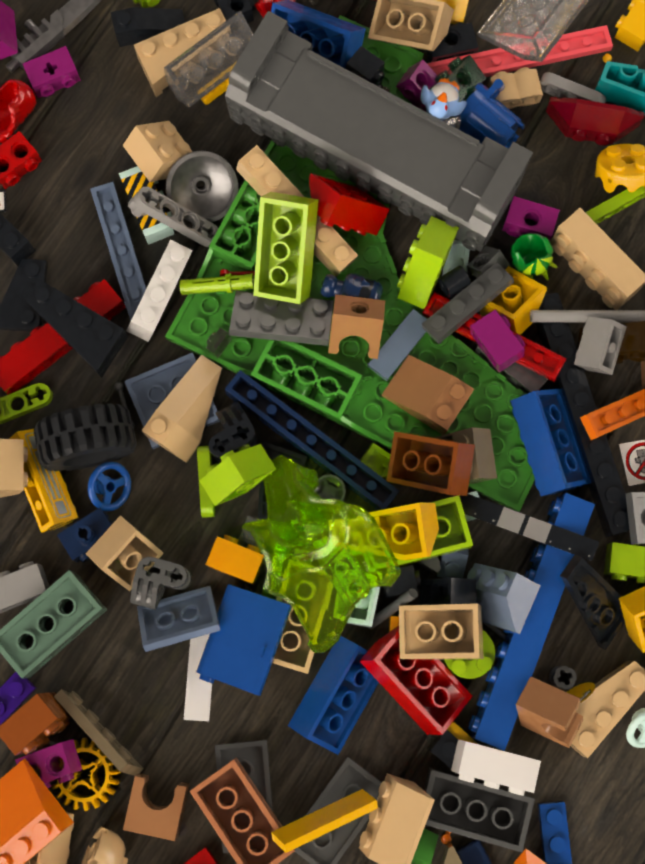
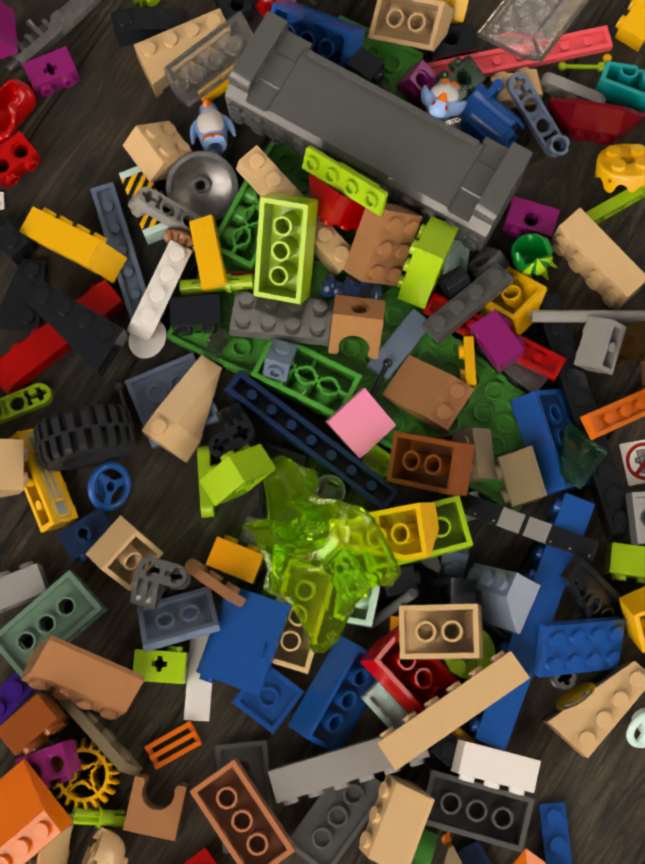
yellow tile [271,789,378,853] -> none
medium nougat piece [516,677,583,748] -> none
none -> yellow wedge [19,207,127,283]
none -> medium nougat slope [21,635,145,720]
none -> lime axle [71,806,125,828]
none -> white sticker [129,321,166,358]
none -> lime brick [133,645,189,684]
none -> orange tile [144,721,203,770]
none -> medium nougat gear [163,229,195,254]
none -> black brick [170,294,224,336]
none -> medium nougat hinge [184,558,247,607]
none -> yellow tile [189,214,228,292]
none -> animal [190,98,236,156]
none -> blue plate [232,666,305,734]
none -> sand blue bracket [263,338,298,382]
none -> light grey brick [268,736,430,806]
none -> lime bracket [302,146,388,216]
none -> bright pink tile [326,388,396,459]
none -> medium nougat brick [343,203,422,286]
none -> light aqua plate [360,681,408,730]
none -> black hinge [370,358,392,397]
none -> tan brick [378,650,530,771]
none -> yellow plate [458,336,476,390]
none -> dark tan slope [495,446,547,509]
none -> sand blue beam [506,73,570,157]
none -> blue plate [533,616,626,678]
none -> lime hinge [558,61,606,72]
none -> clear green wing [559,422,608,489]

